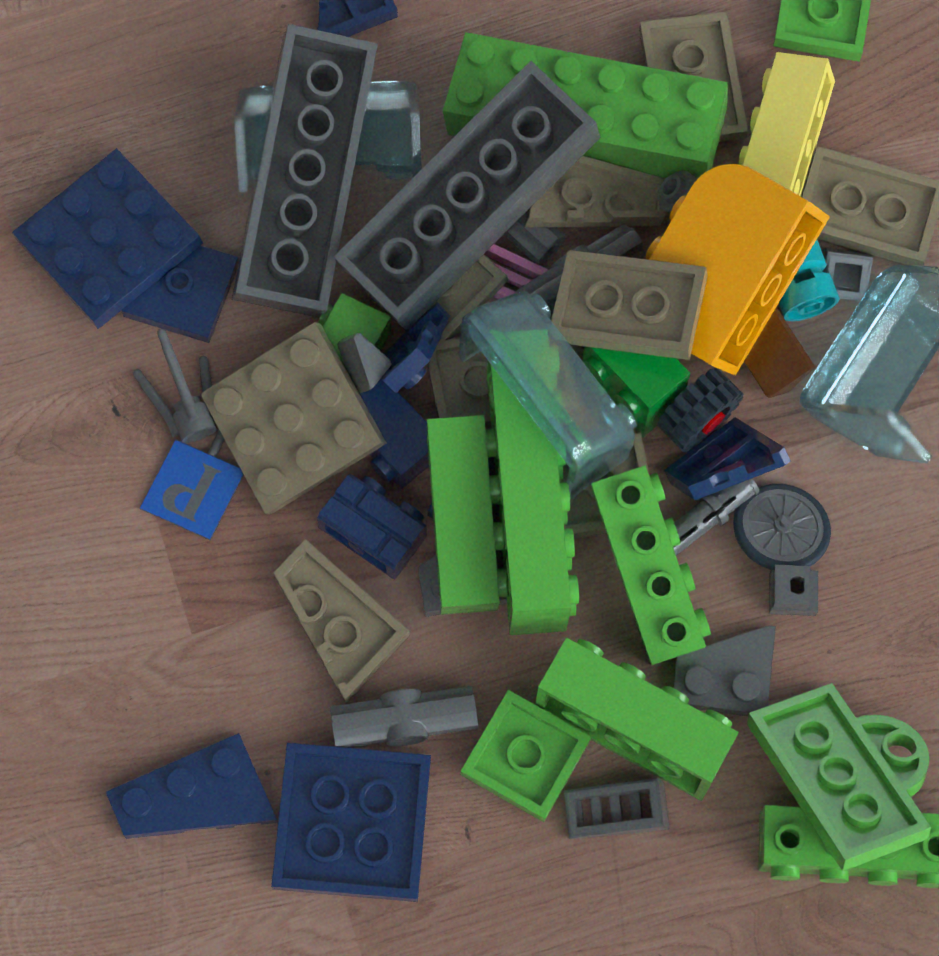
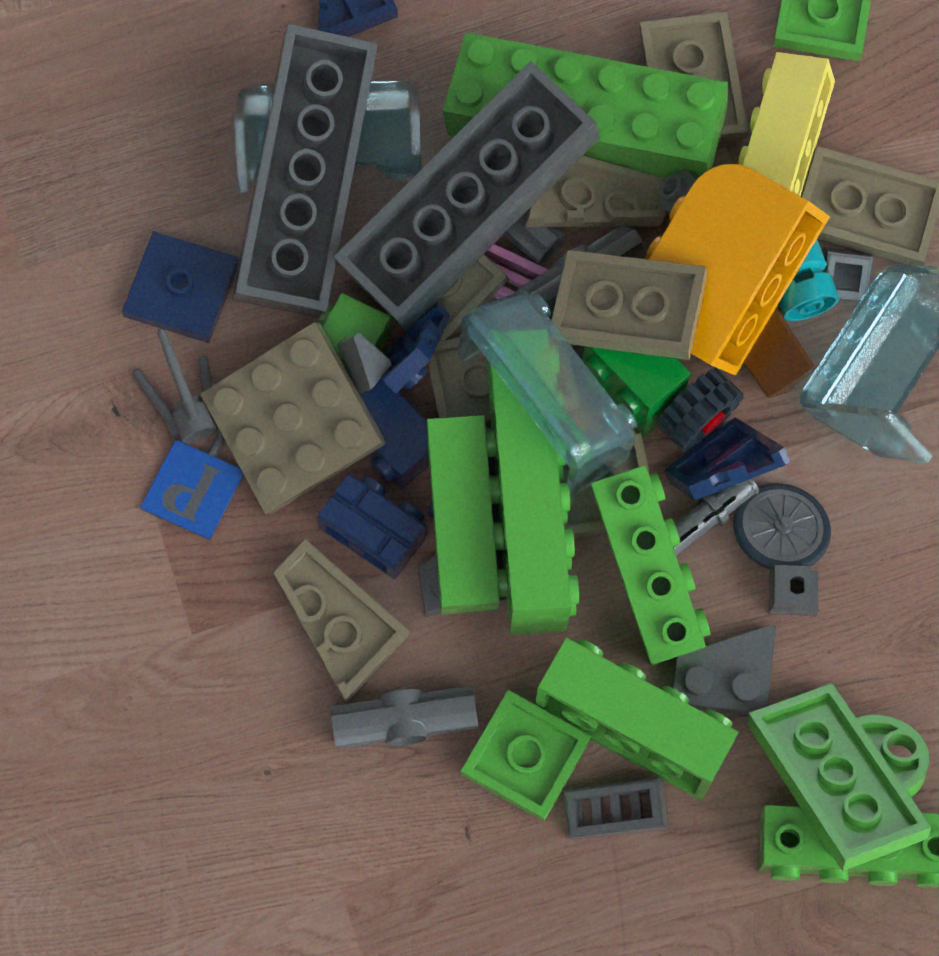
dark blue plate [12,148,203,329] -> none
dark blue wing [106,733,278,839] -> none
dark blue plate [271,743,431,902] -> none

